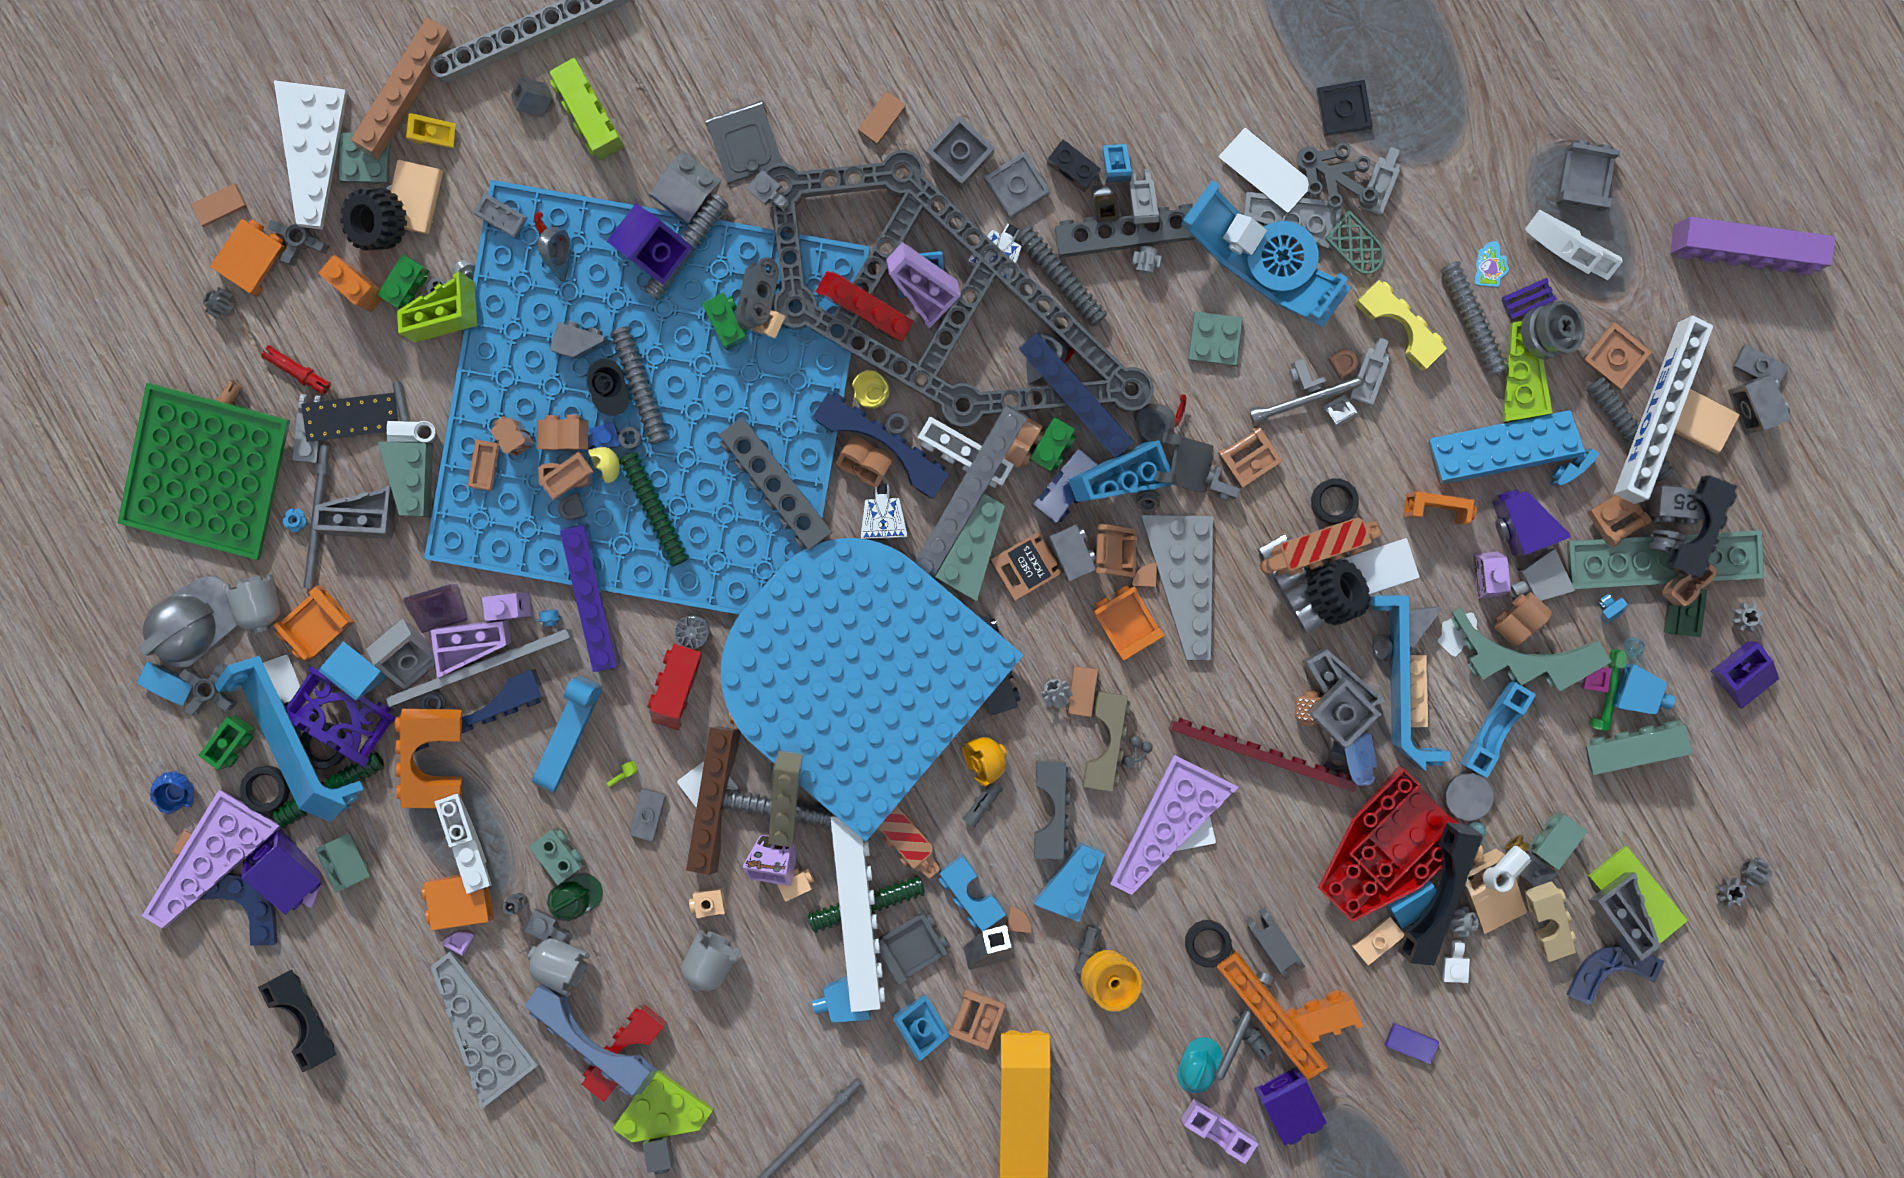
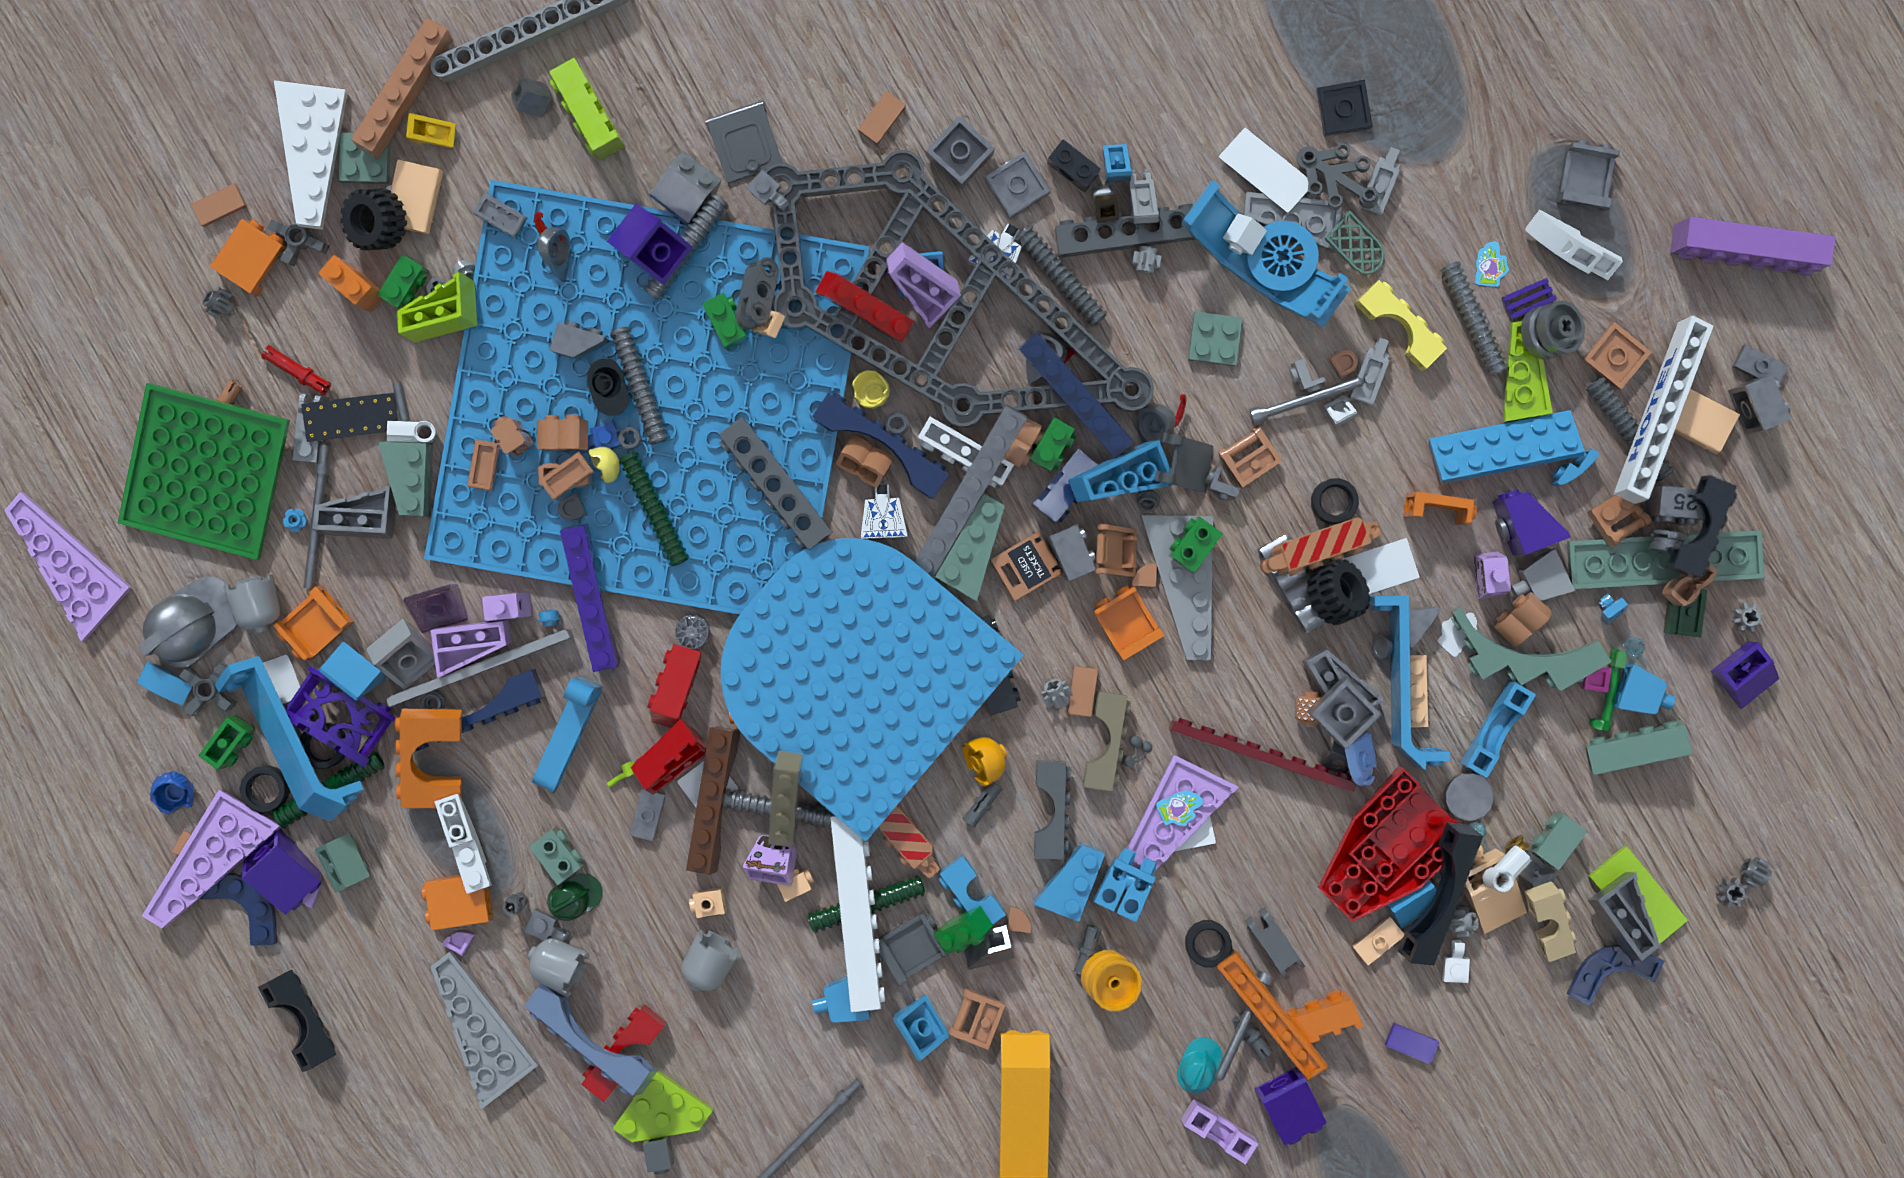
none -> lavender wing [5,492,132,642]
none -> red wedge [630,719,707,795]
none -> green brick [933,906,993,955]
none -> dark azure hips [1092,847,1157,922]
none -> sticker [1156,790,1204,826]
none -> green brick [1169,516,1223,573]

